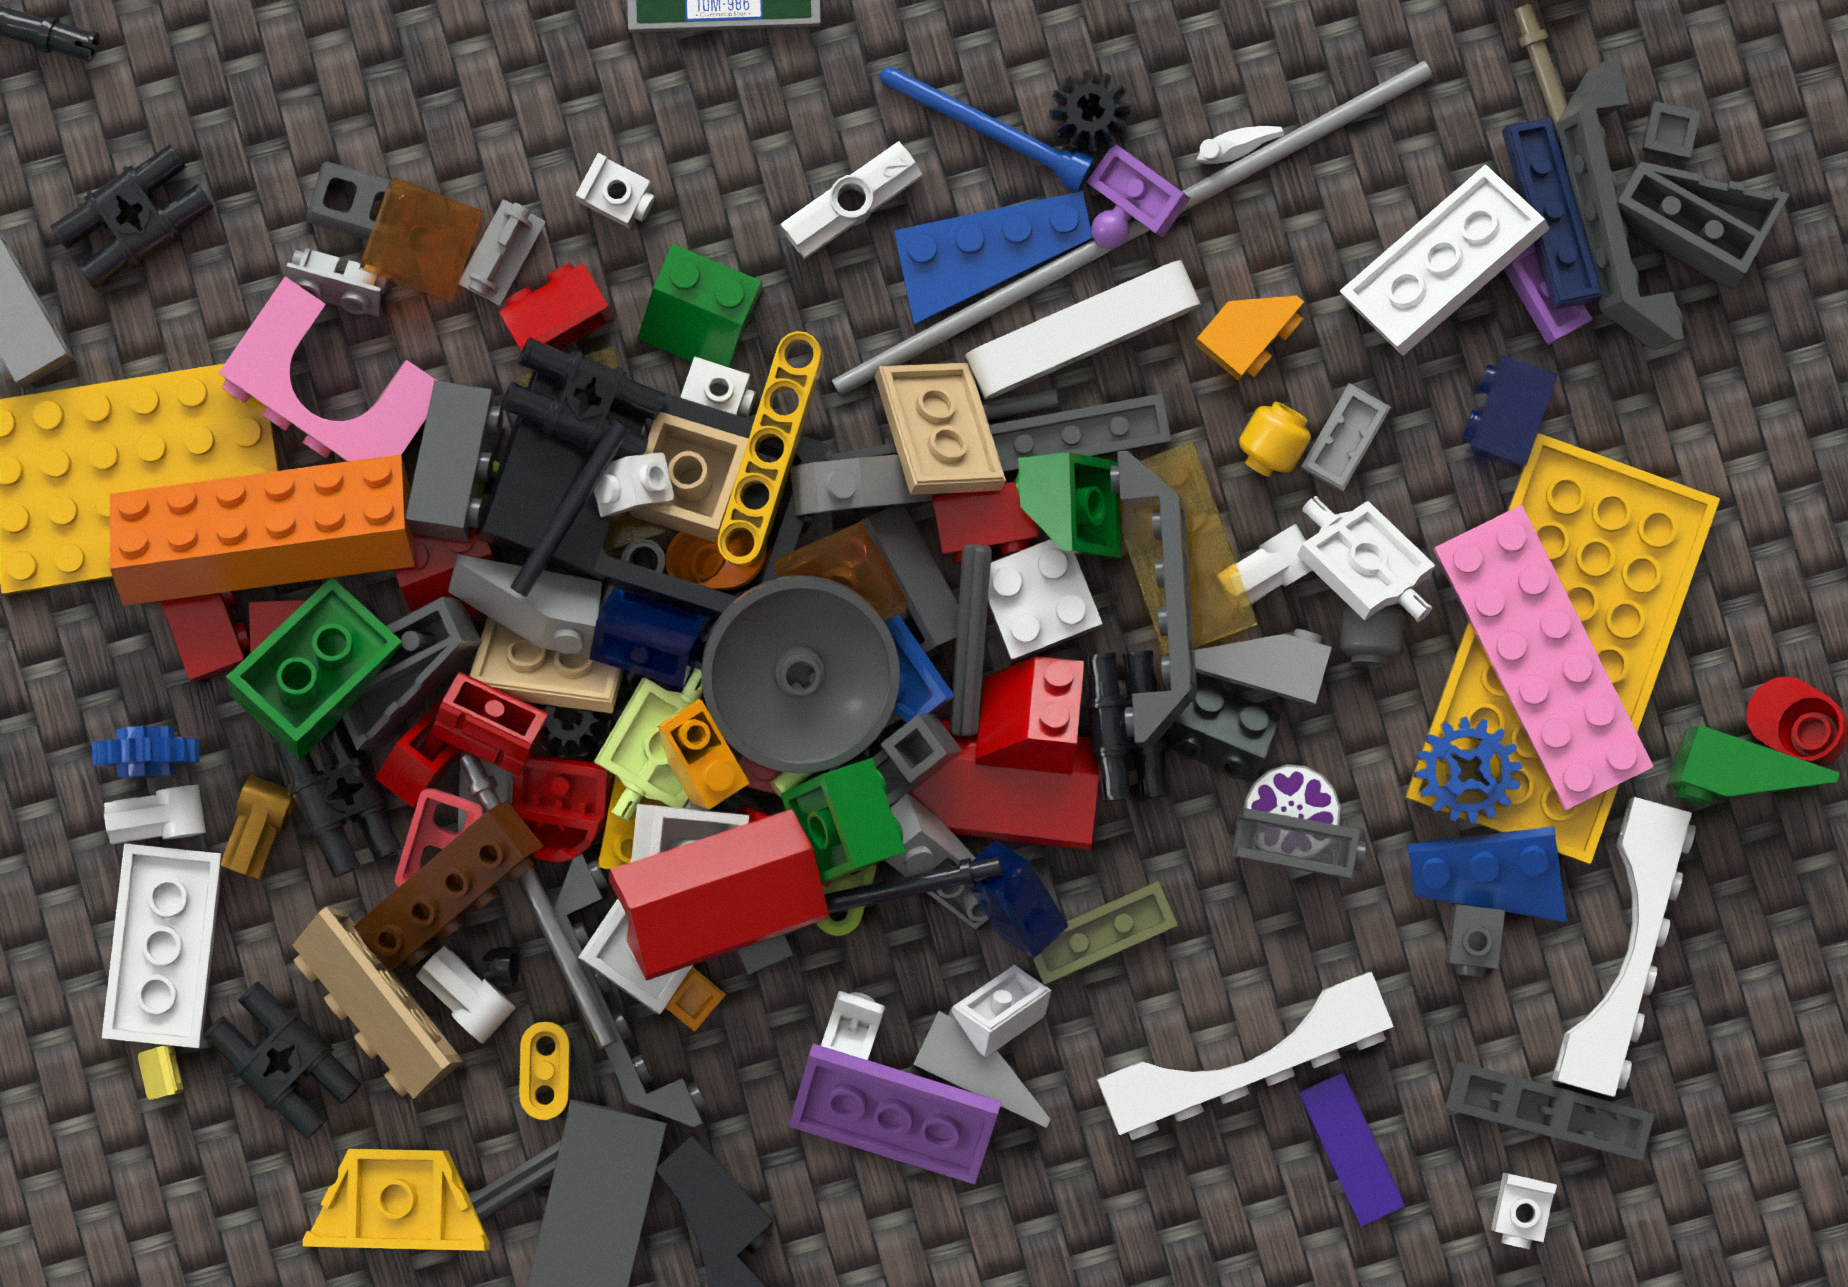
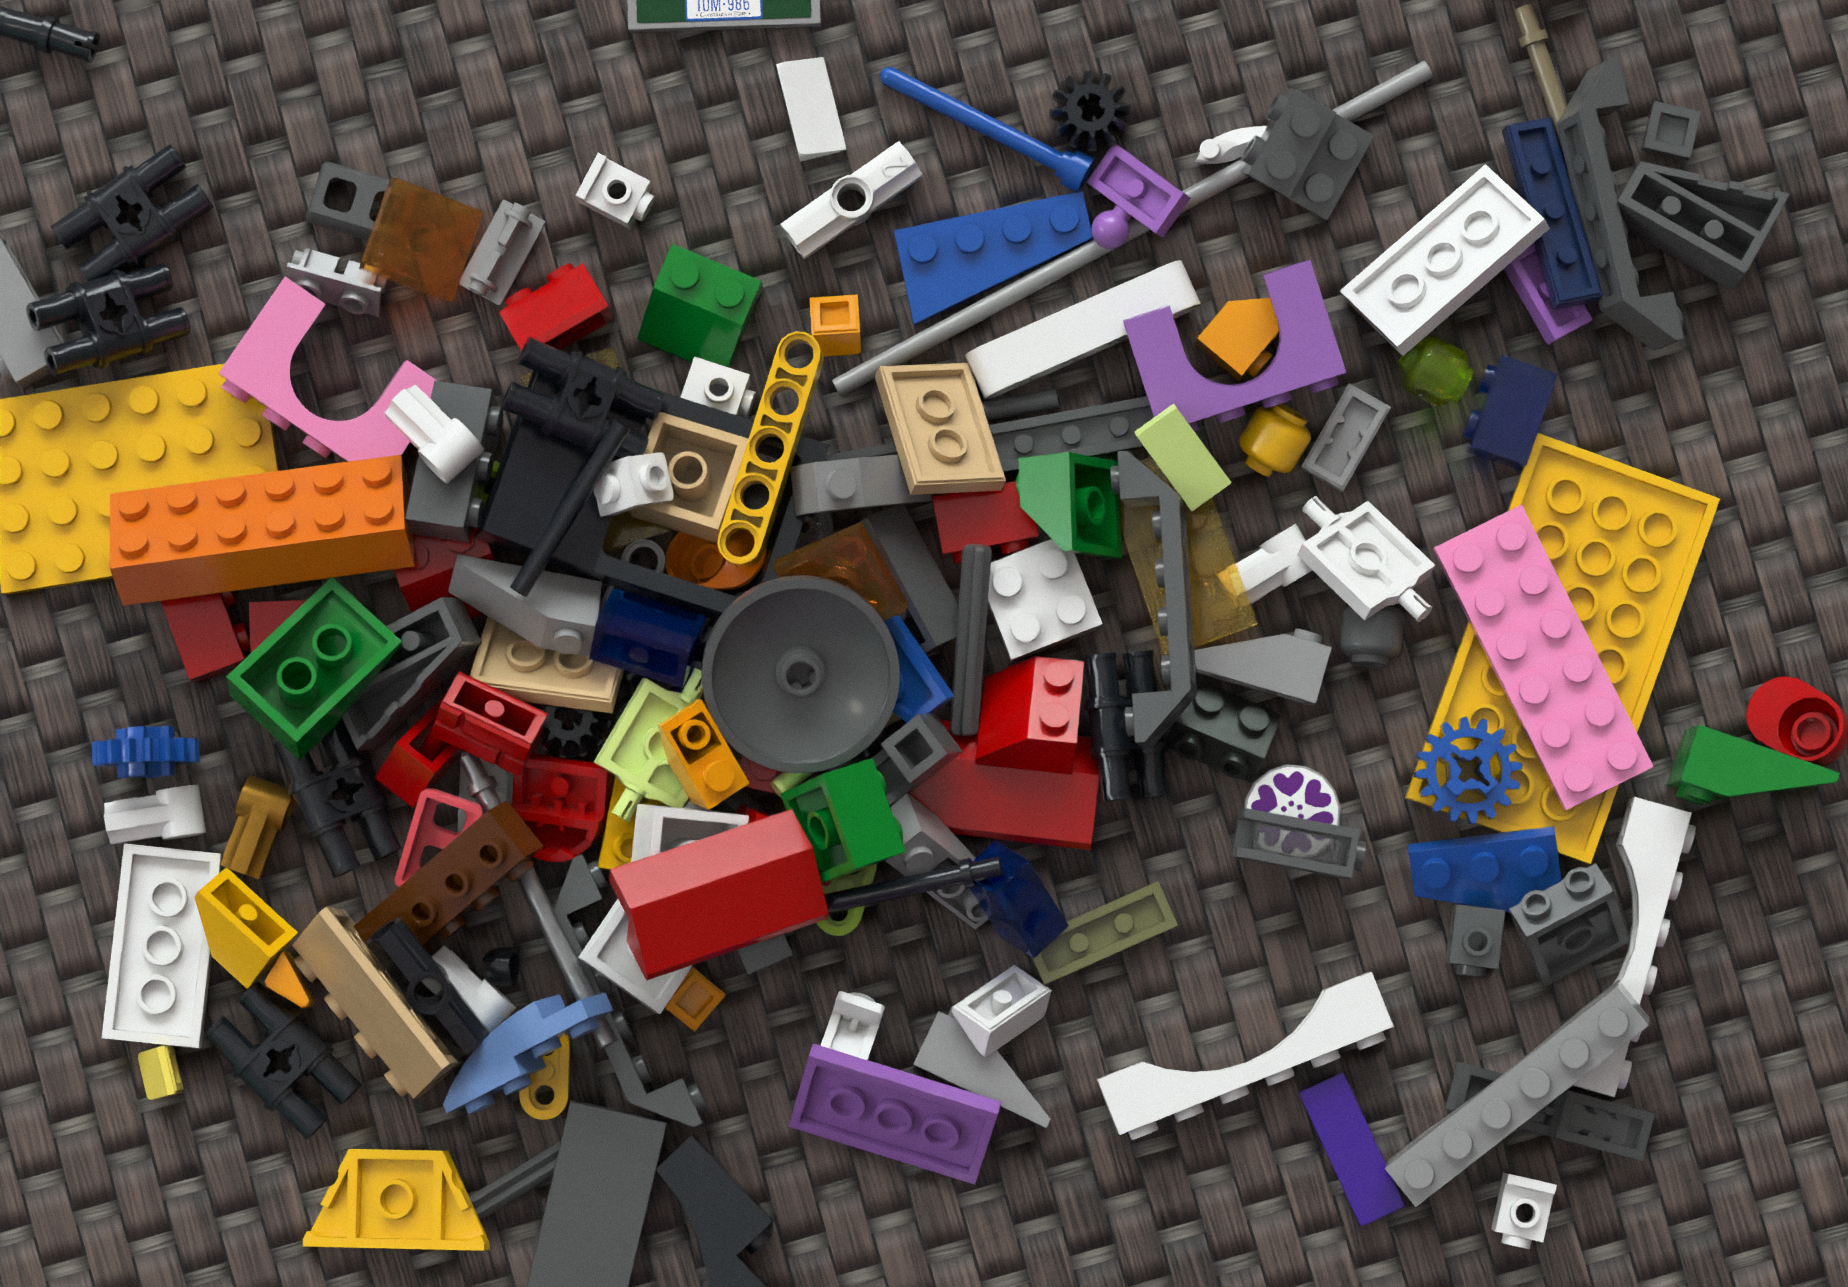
none -> black pin [26,263,191,376]
none -> yellow slope [194,867,298,989]
none -> light orange slope [264,951,315,1008]
none -> black piece [366,916,490,1059]
none -> white piece [384,385,484,484]
none -> medium blue slope [443,992,613,1115]
none -> white slope [776,57,847,162]
none -> light orange slope [810,294,861,357]
none -> medium lavender arch [1123,260,1346,431]
none -> yellowish green tile [1134,403,1231,511]
none -> dark grey plate [1241,88,1374,220]
none -> light grey arch [1385,980,1650,1207]
none -> clear neon green head [1397,335,1473,407]
none -> dark grey plate [1509,863,1630,987]

